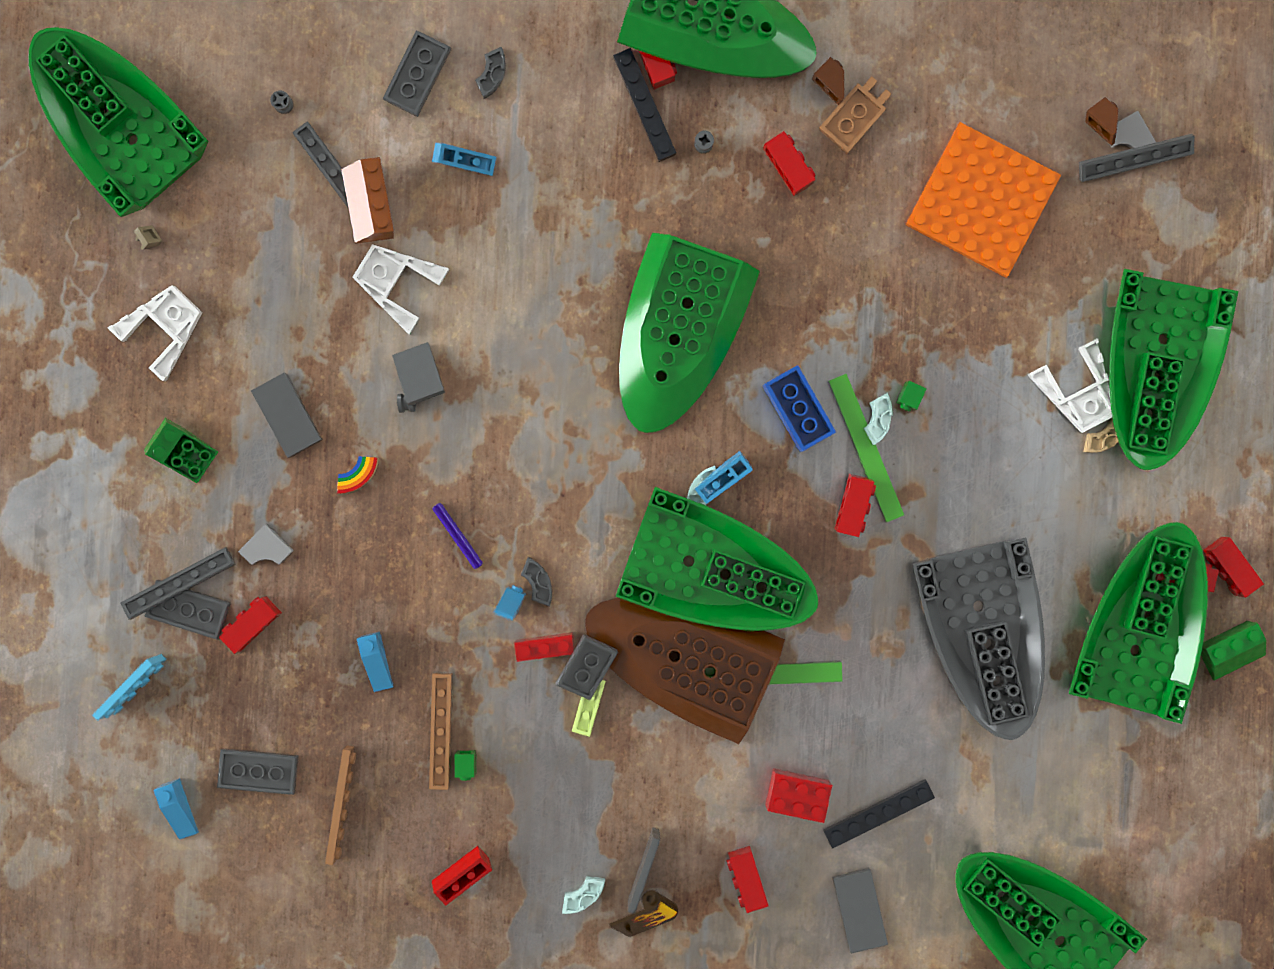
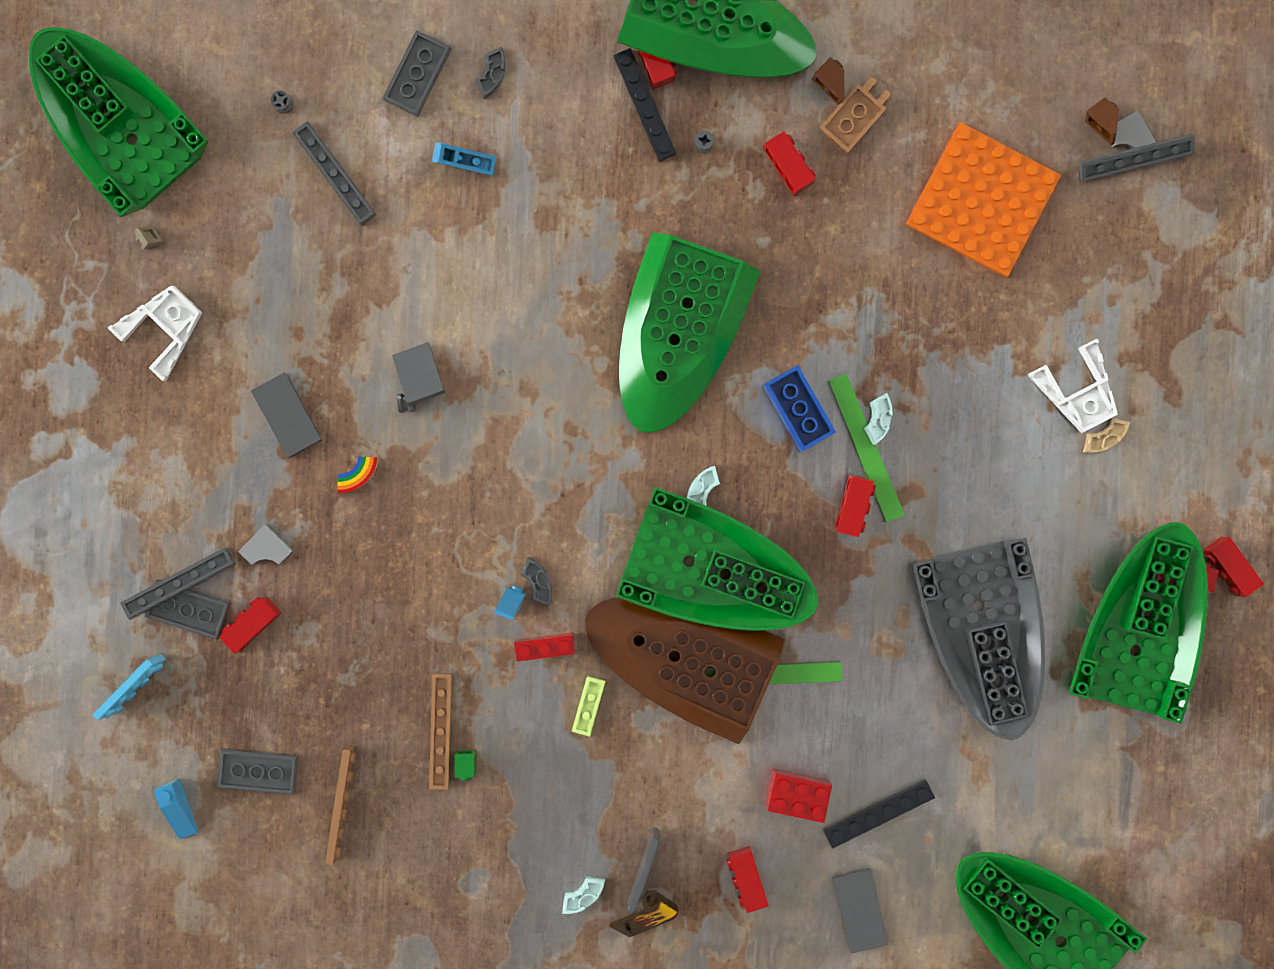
green slope [144,417,218,483] -> none
dark orange slope [341,157,394,244] -> none
white wing [353,244,449,335] -> none
dark azure slope [357,631,393,692] -> none
dark purple axle [432,503,483,569] -> none
red brick [432,846,492,906] -> none
dark grey tile [556,634,618,700] -> none
dark azure slope [695,451,753,504] -> none
green brick [896,381,927,412] -> none
green piece [1109,269,1239,470] -> none
green slope [1201,621,1267,681] -> none

